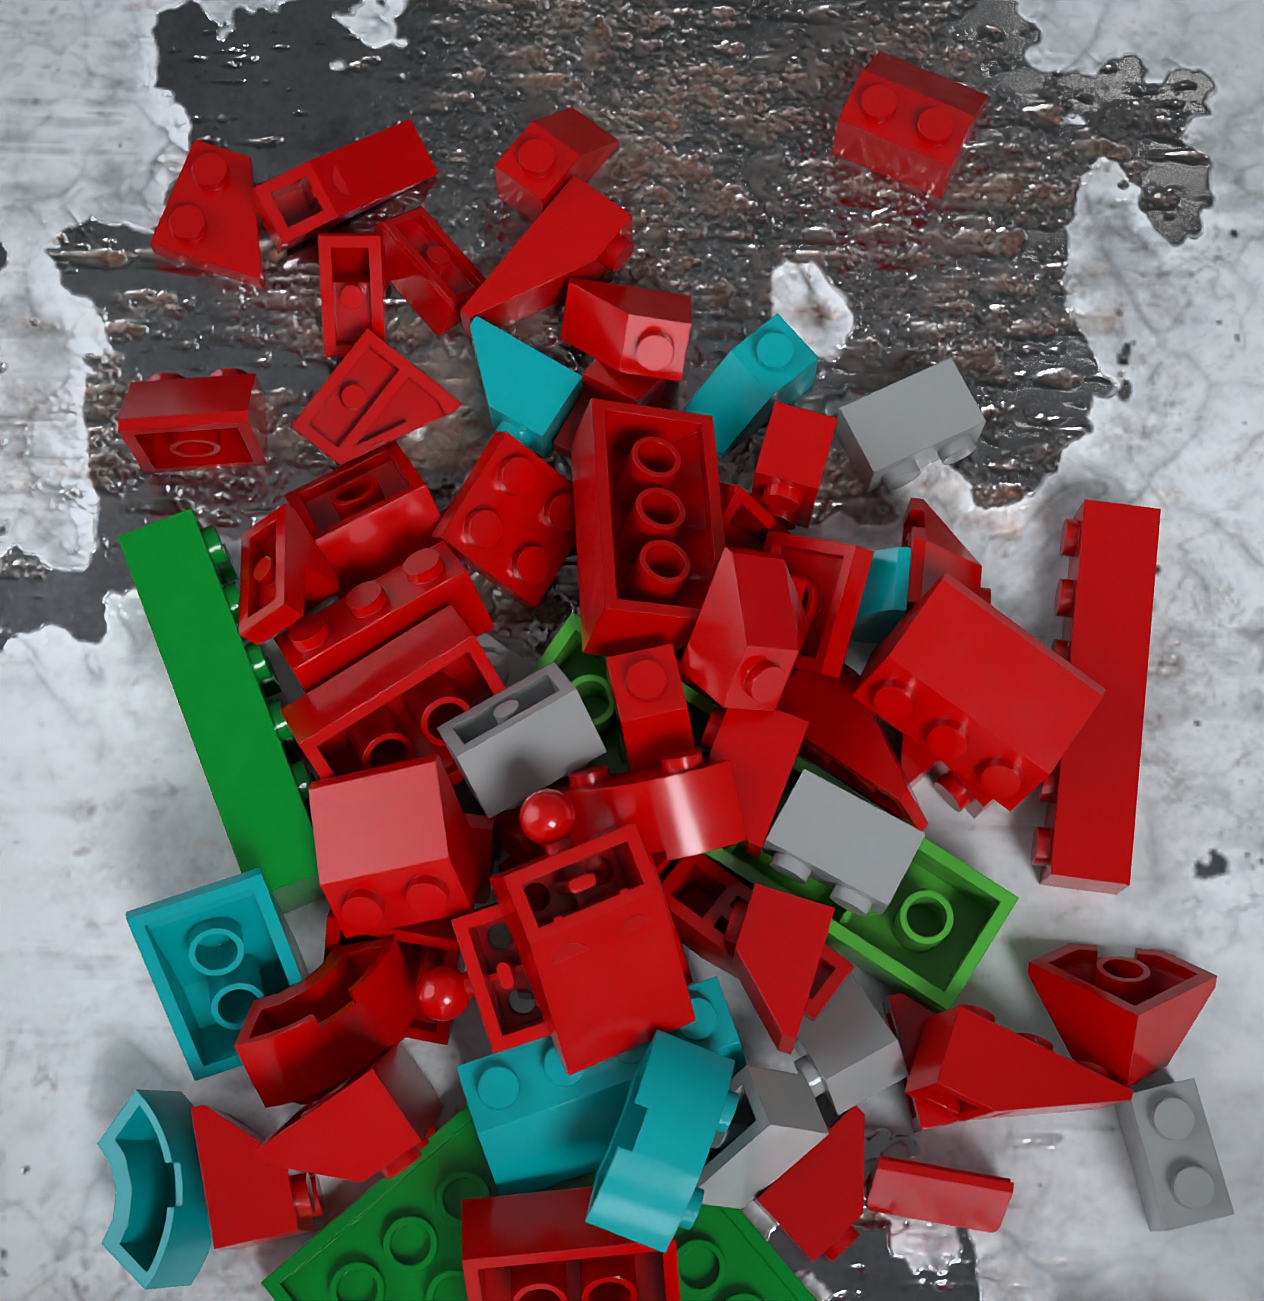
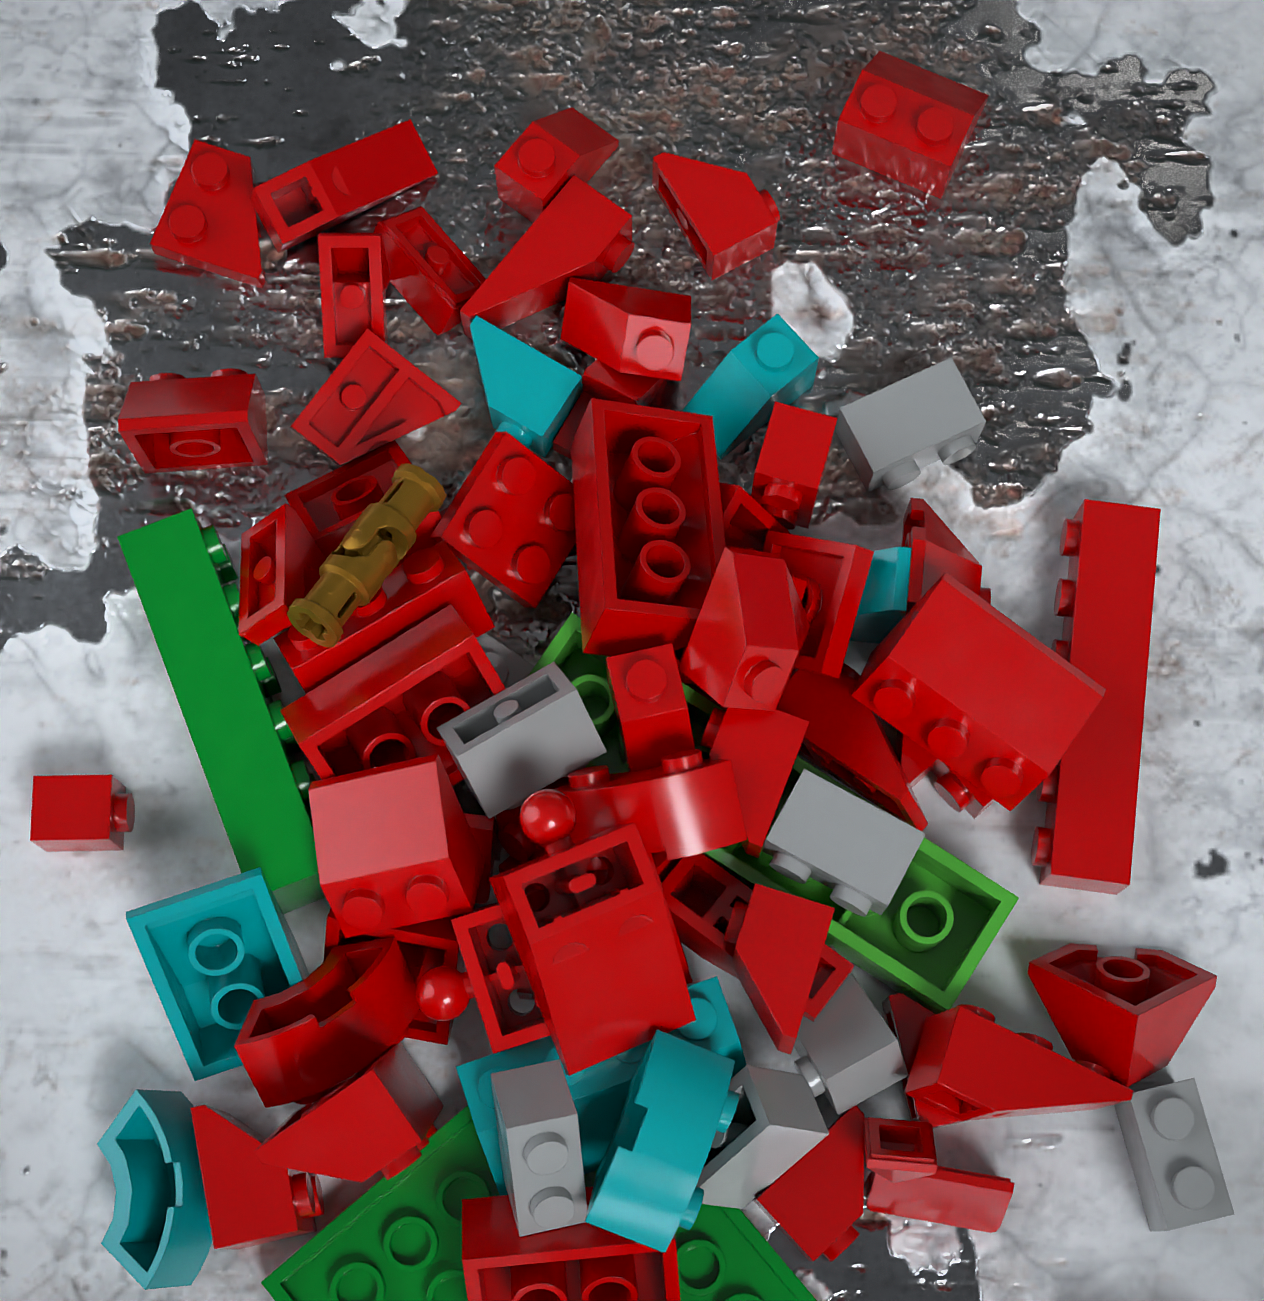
none -> red brick [30,774,135,852]
none -> pearl gold piece [287,463,446,647]
none -> light grey brick [490,1059,588,1237]
none -> red slope [652,152,780,280]
none -> red slope [863,1117,937,1183]

